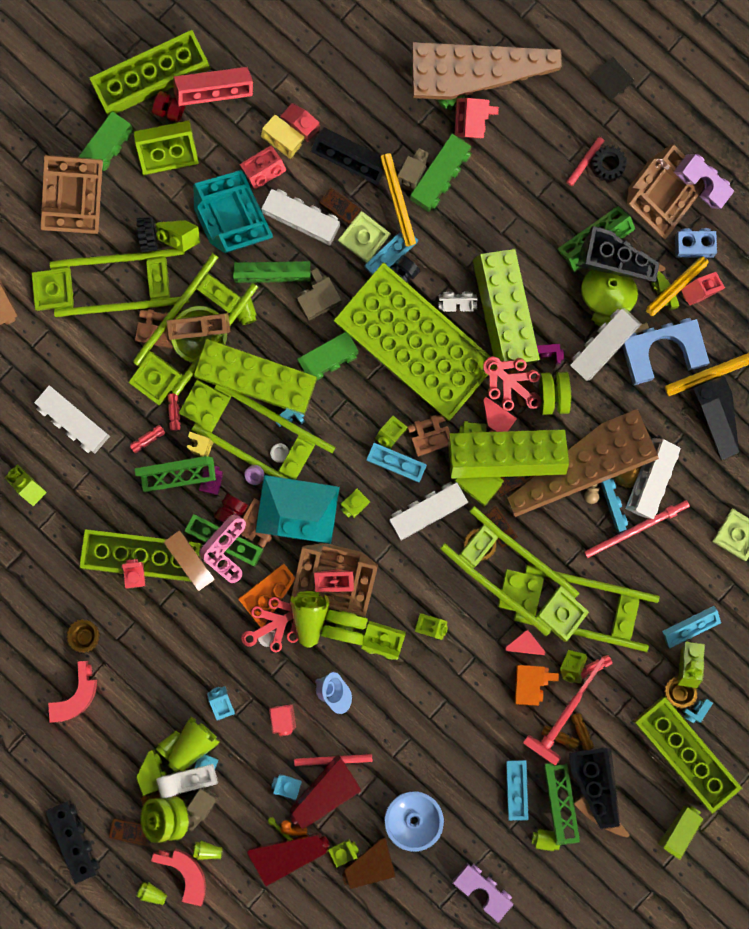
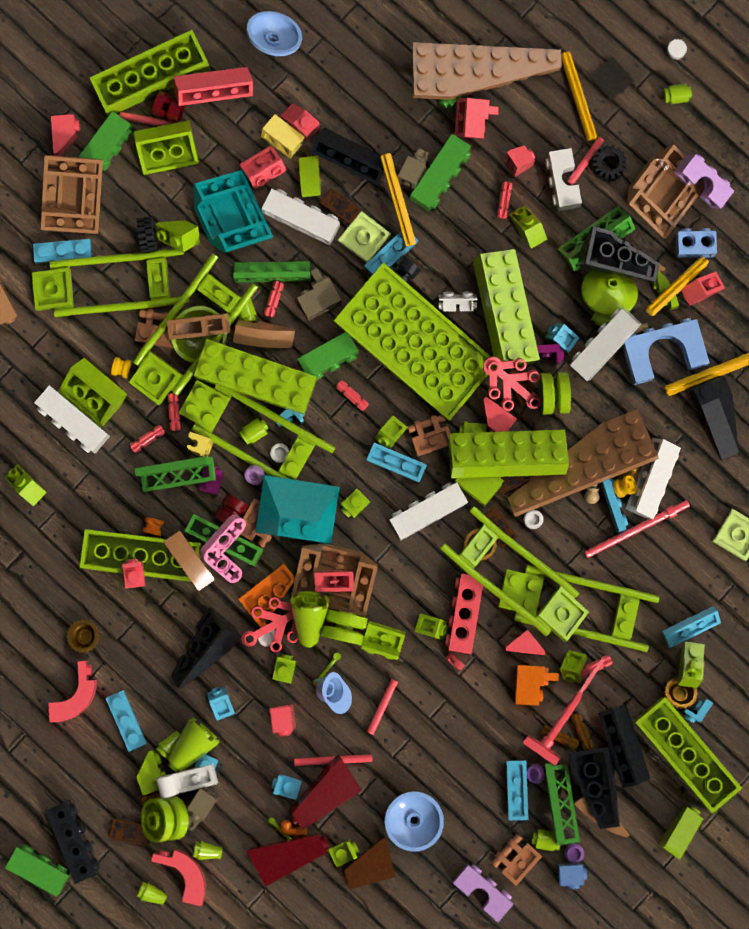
none -> bright green brick [5,844,71,897]
none -> medium azure plate [33,239,92,264]
none -> coral slope [51,114,80,156]
none -> lime slope [58,358,127,428]
none -> medium azure plate [106,690,147,752]
none -> yellow wheel [111,357,131,379]
none -> coral bar [120,112,175,126]
none -> orange wheel [142,517,164,536]
none -> black wedge [171,607,241,689]
none -> medium nougat slope [233,320,296,348]
none -> lime brick [240,418,269,445]
none -> light blue dish [246,11,302,56]
none -> coral axle [264,281,284,318]
none -> lime bracket [272,654,296,684]
none -> lime slope [299,156,321,197]
none -> lime hinge [313,653,341,686]
none -> coral axle [336,380,369,411]
none -> coral bar [367,679,398,735]
none -> coral brick [445,574,483,654]
none -> coral tile [446,652,465,670]
none -> nougat plate [491,834,542,886]
none -> coral axle [497,182,512,219]
none -> coral slope [504,145,535,177]
none -> lime slope [509,205,548,248]
none -> white tile [523,510,543,529]
none -> medium lavender plate [527,764,546,784]
none -> white arch [545,148,582,211]
none -> medium azure bracket [545,322,579,353]
none -> medium blue brick [557,863,587,889]
none -> yellow axle [561,51,597,141]
none -> medium lavender plate [564,844,584,864]
none -> black brick [598,704,651,788]
none -> yellow wheel [613,475,637,498]
none -> lime brick [663,83,692,105]
none -> white tile [667,39,687,59]

